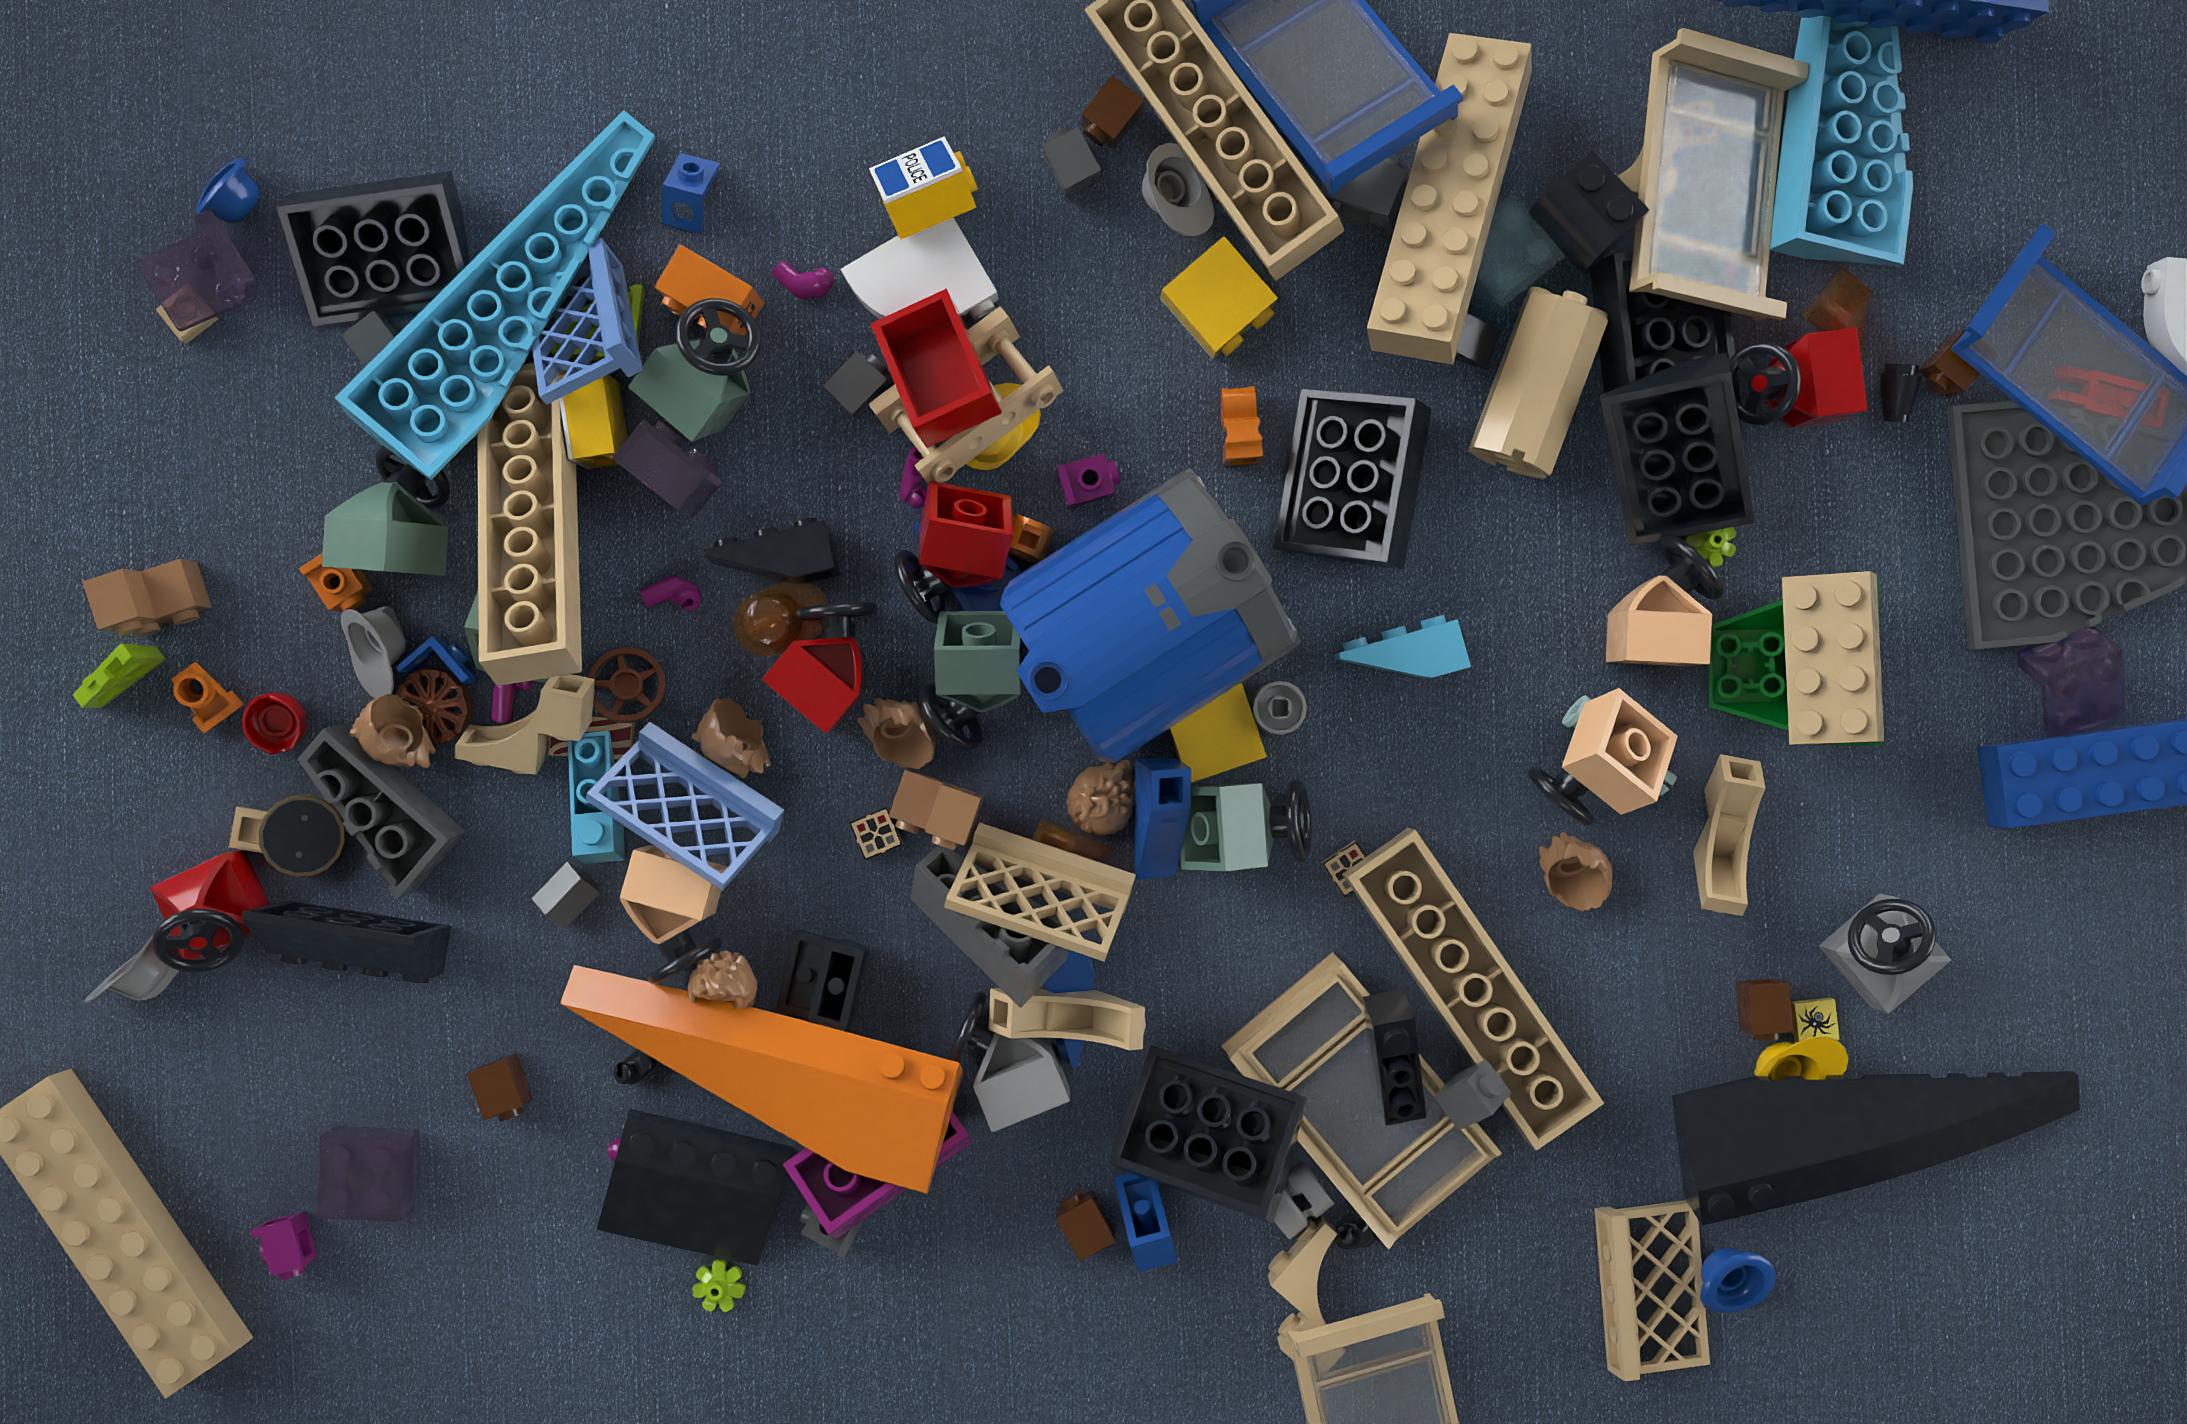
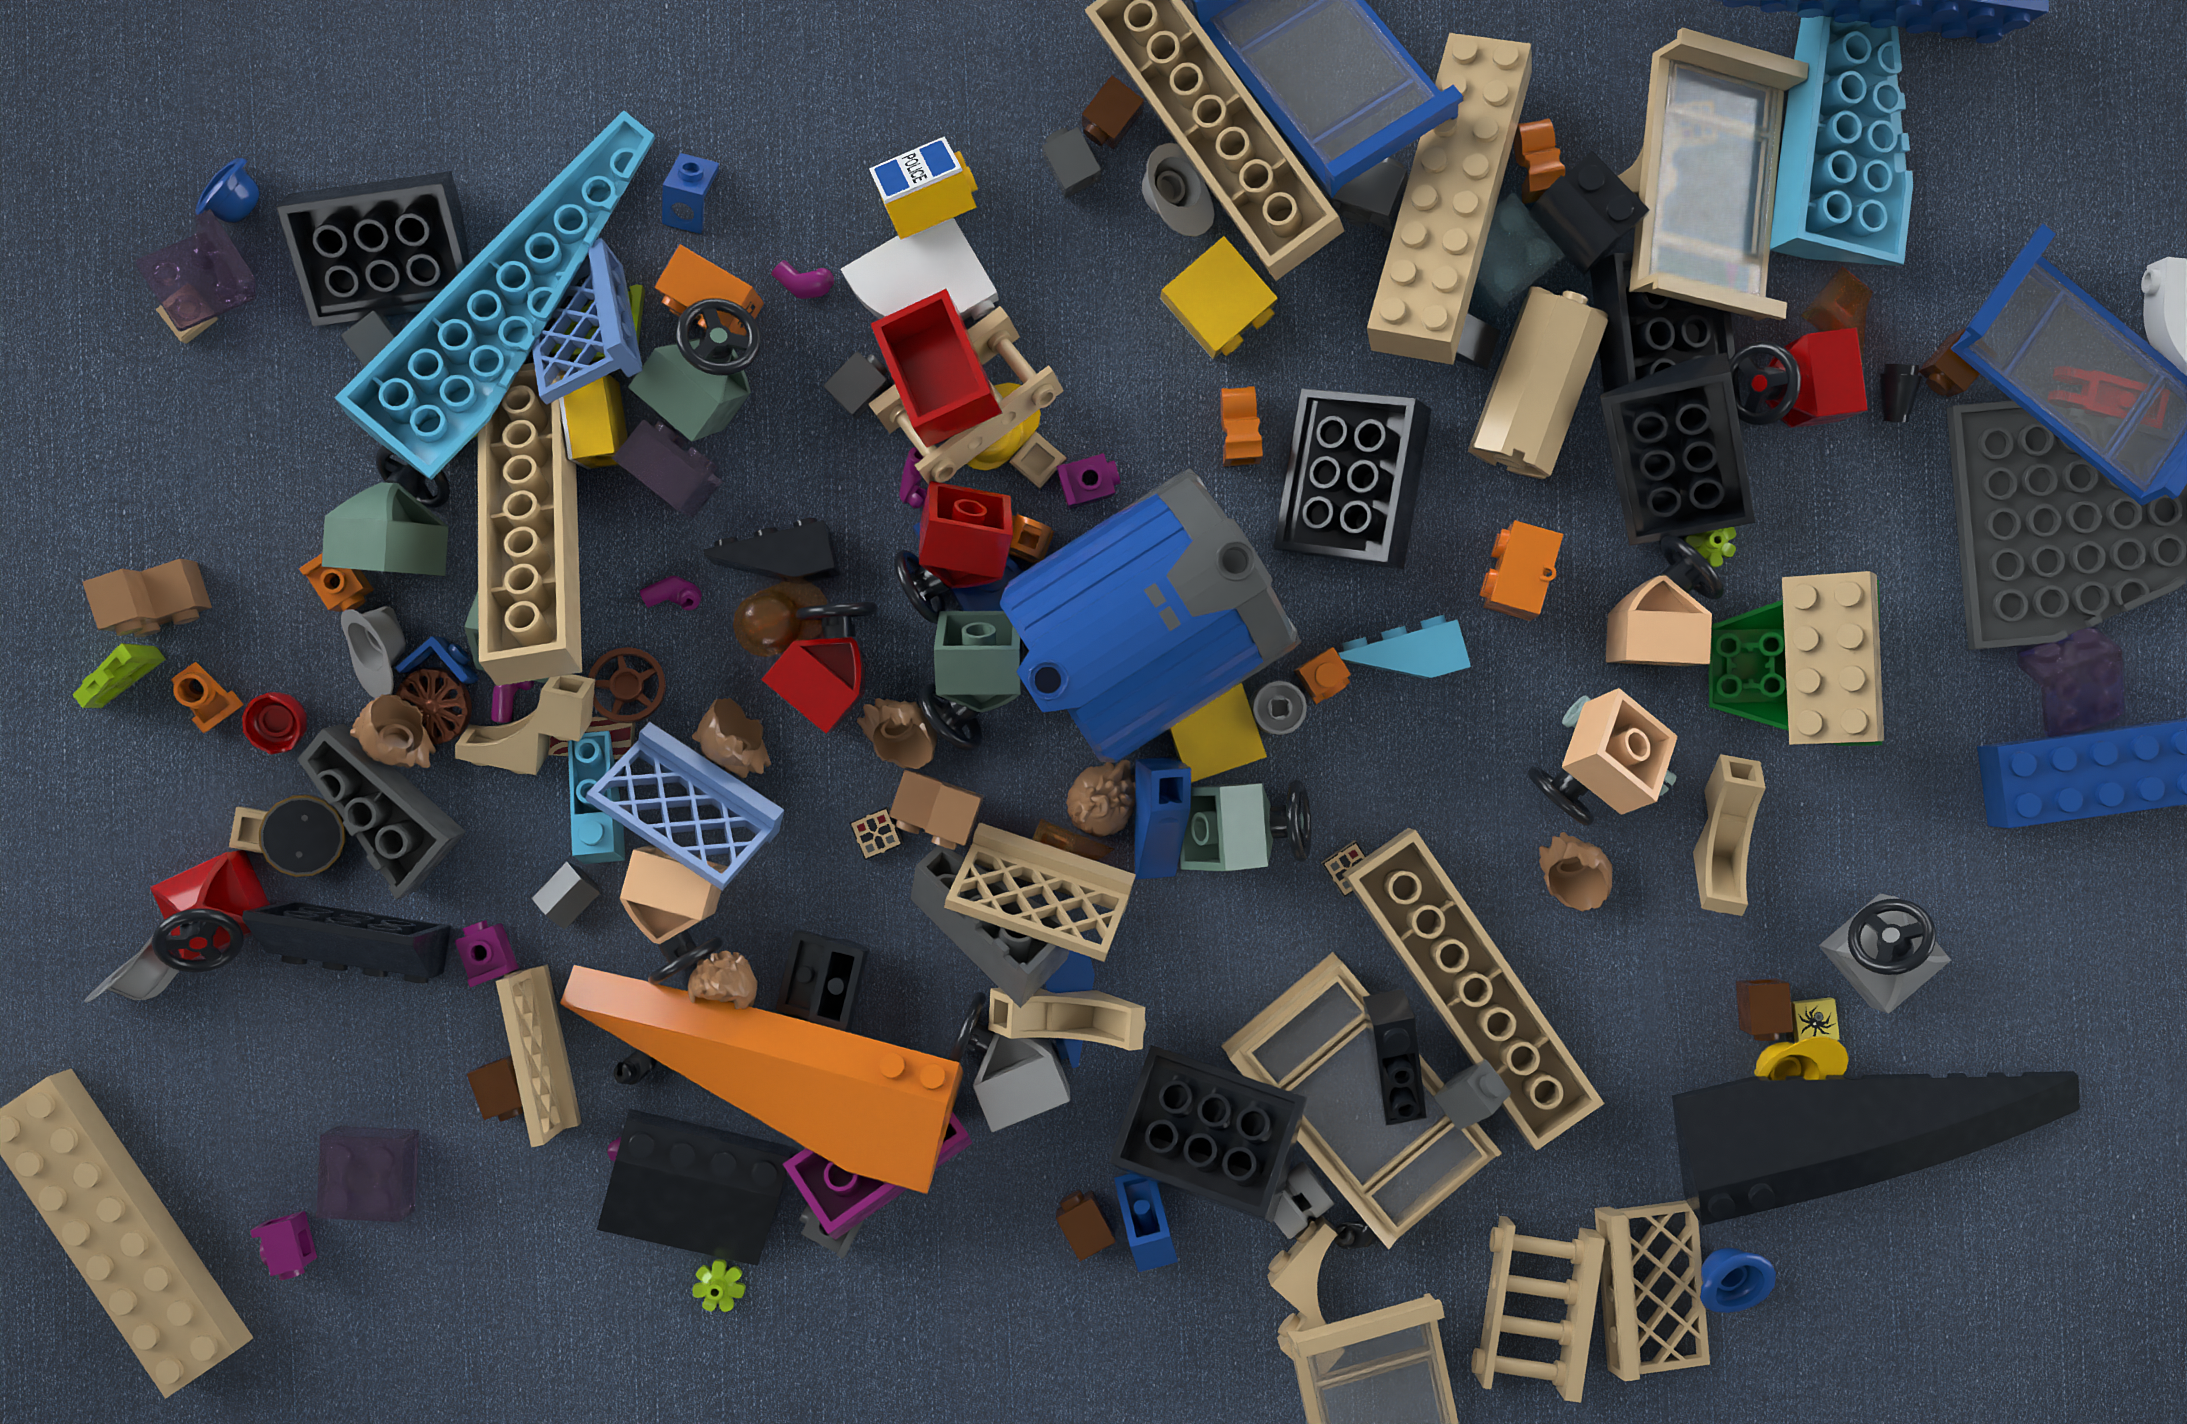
none -> magenta brick [455,920,519,987]
none -> tan fence [496,964,582,1148]
none -> tan tile [1009,431,1067,490]
none -> orange brick [1294,647,1351,704]
none -> tan fence [1471,1216,1605,1403]
none -> orange brick [1479,520,1564,621]
none -> orange leg [1514,118,1565,204]

